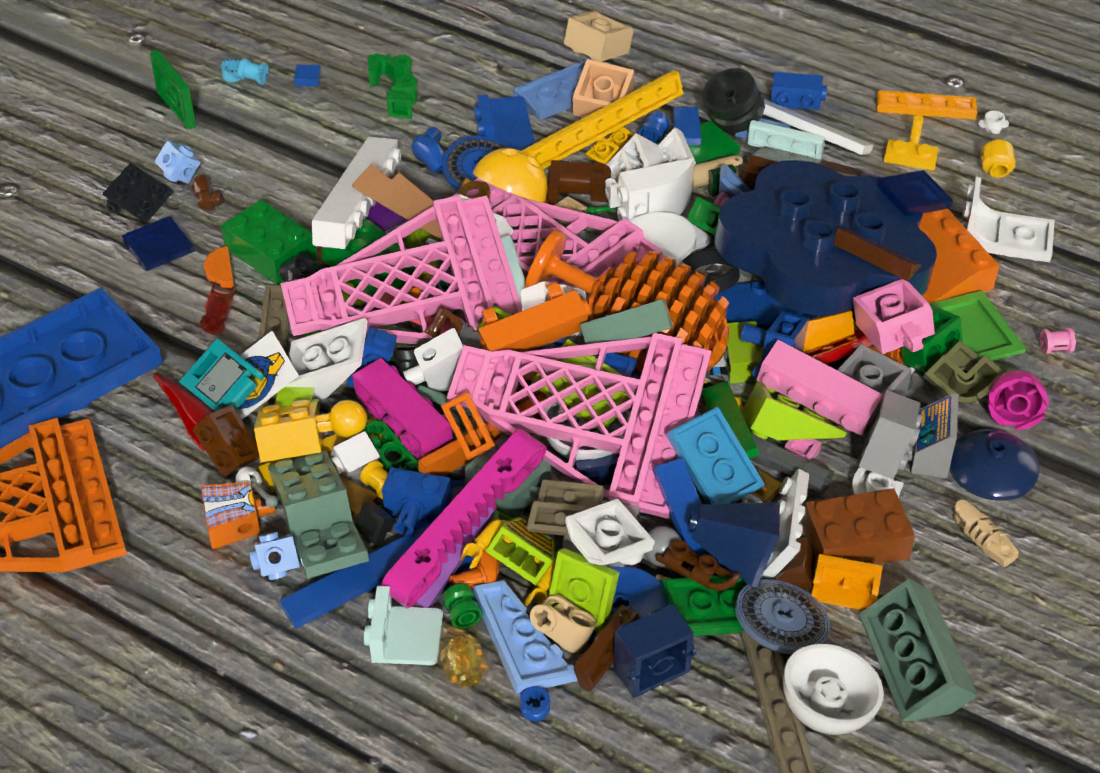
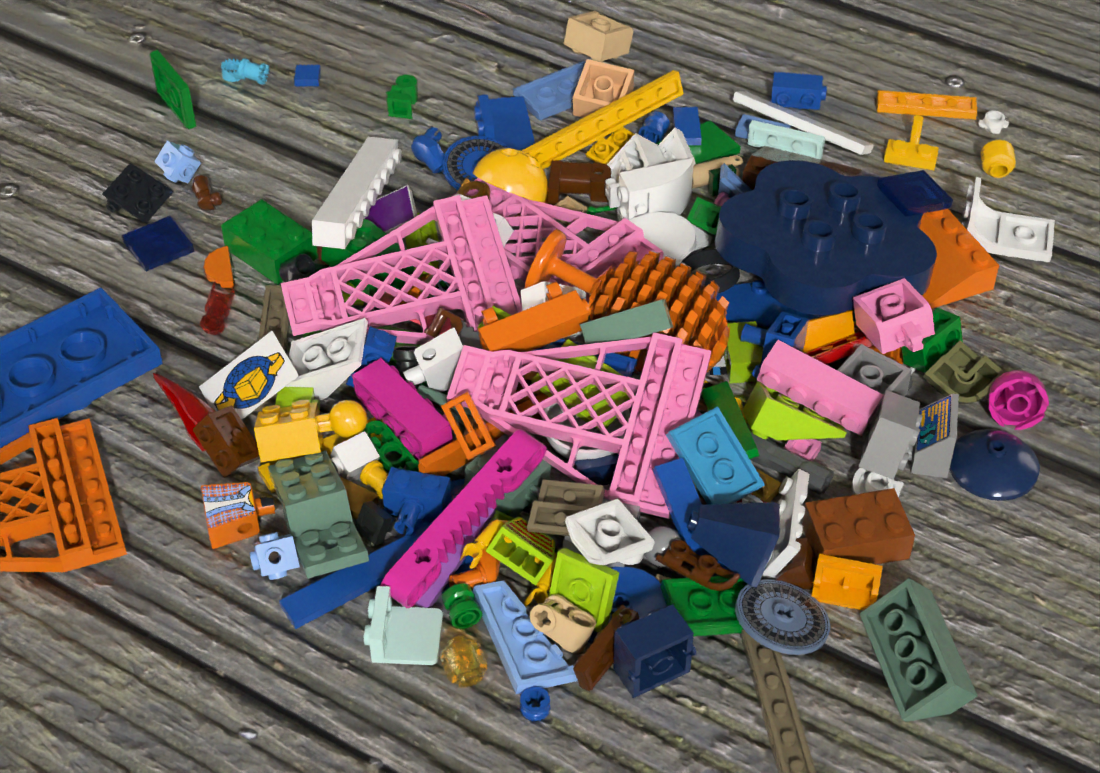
teal container [179,339,265,411] -> none
hinge [235,467,278,508] -> none
medium nougat wedge [352,164,442,240] -> none
green leg [368,53,413,87] -> none
light aqua tile [501,235,526,305] -> none
pearl dark grey wheel [702,68,765,133] -> none
white piece [783,644,884,735] -> none
reddish brown slope [834,228,922,281] -> none
bright green piece [929,290,1026,361] -> none
tan hinge [954,499,1019,567] -> none
bright pink bush [1039,328,1076,354] -> none

